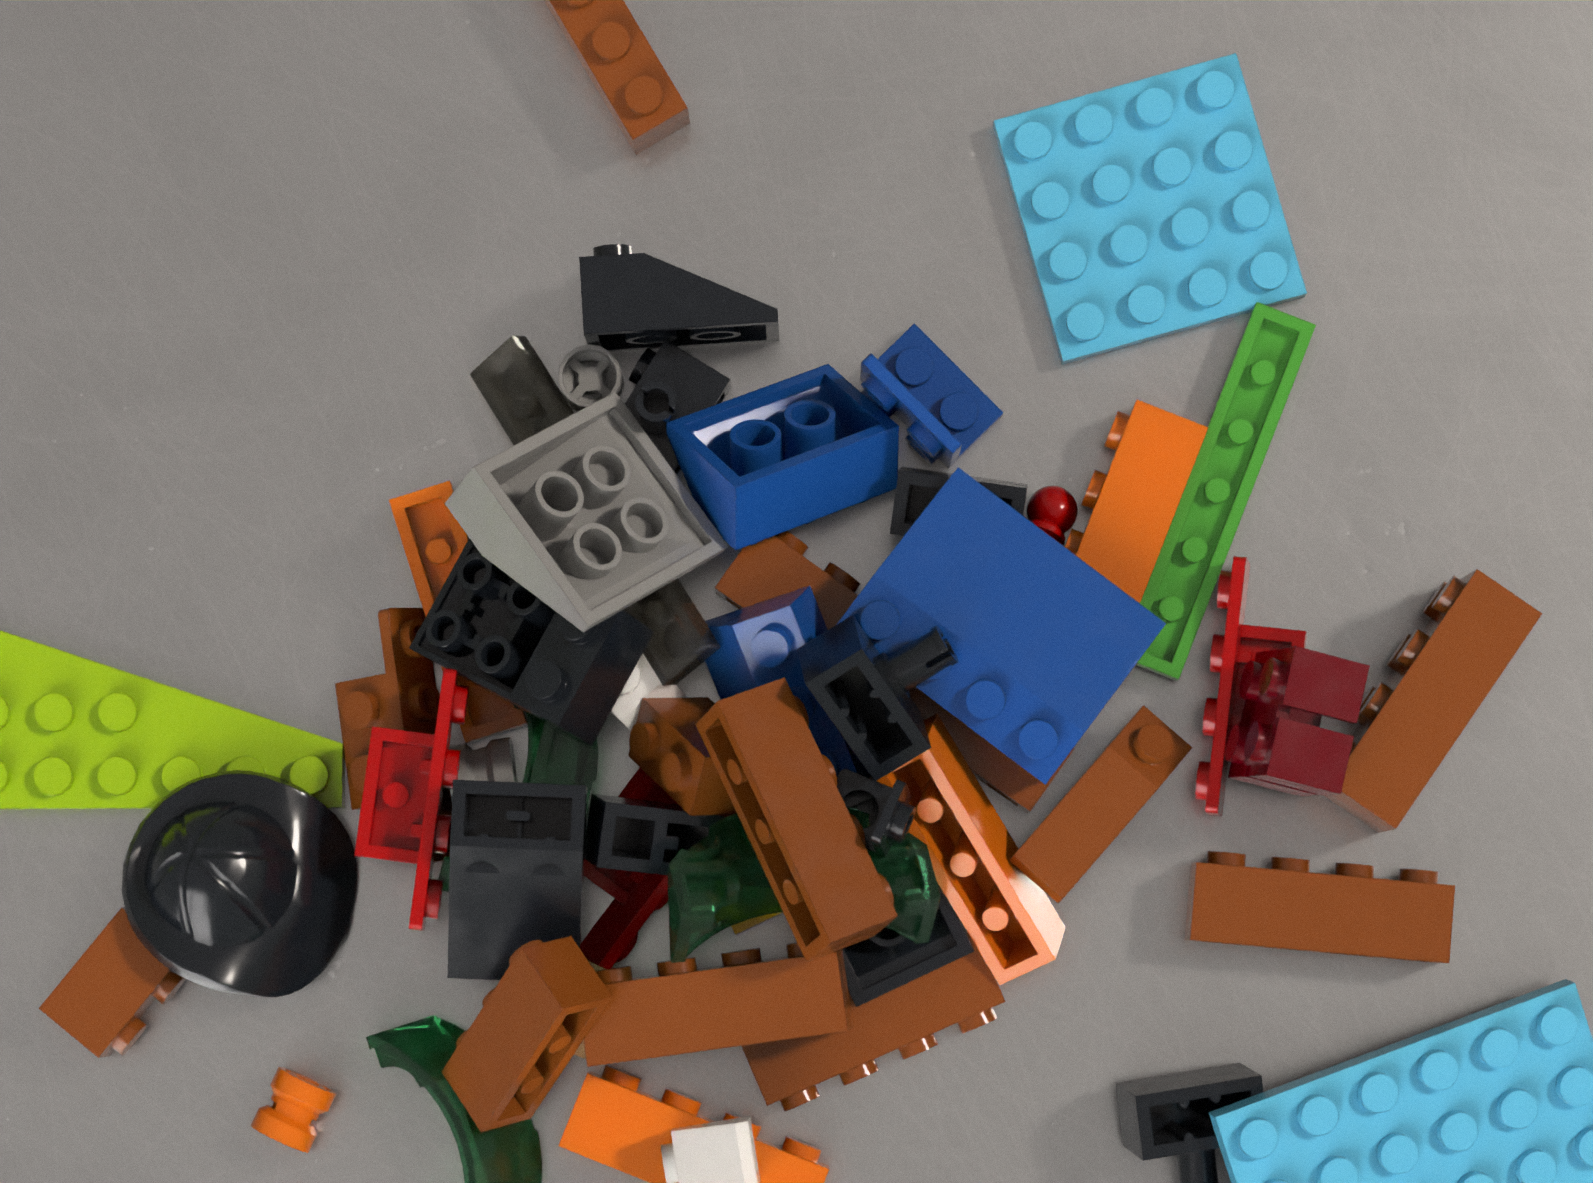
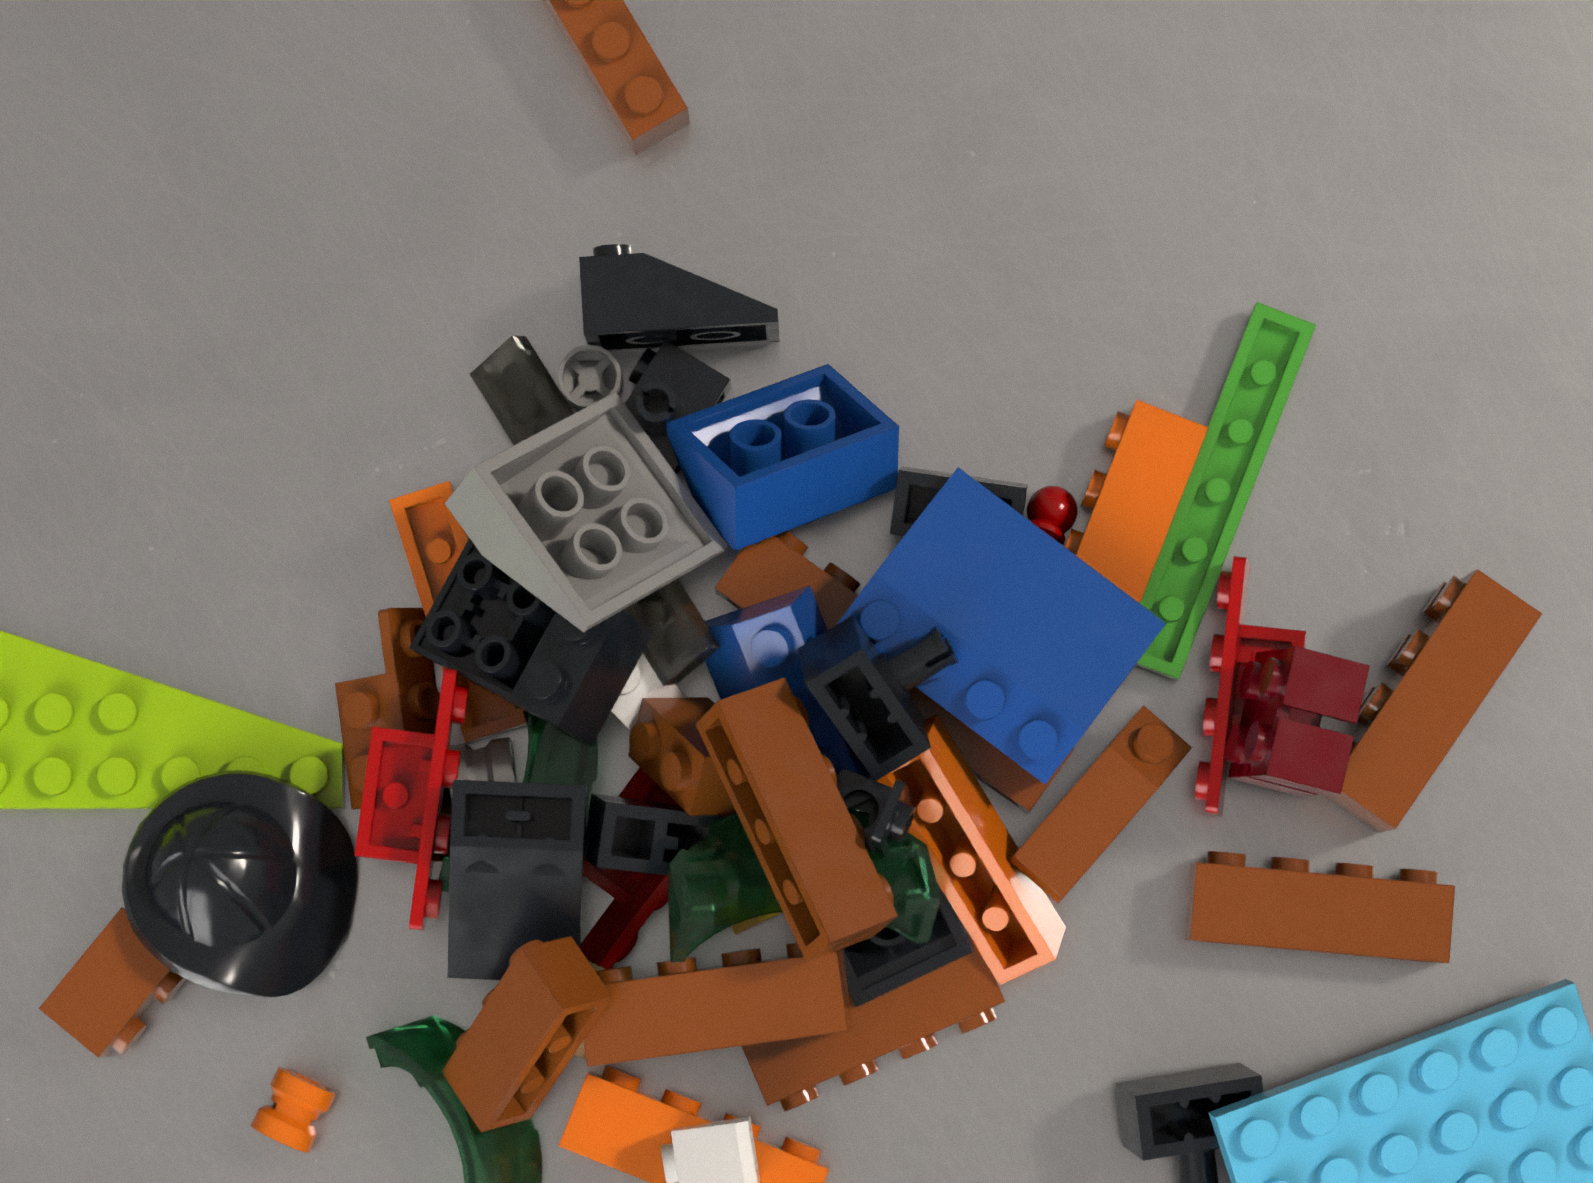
blue bracket [860,323,1003,469] -> none
medium azure plate [993,53,1307,365] -> none

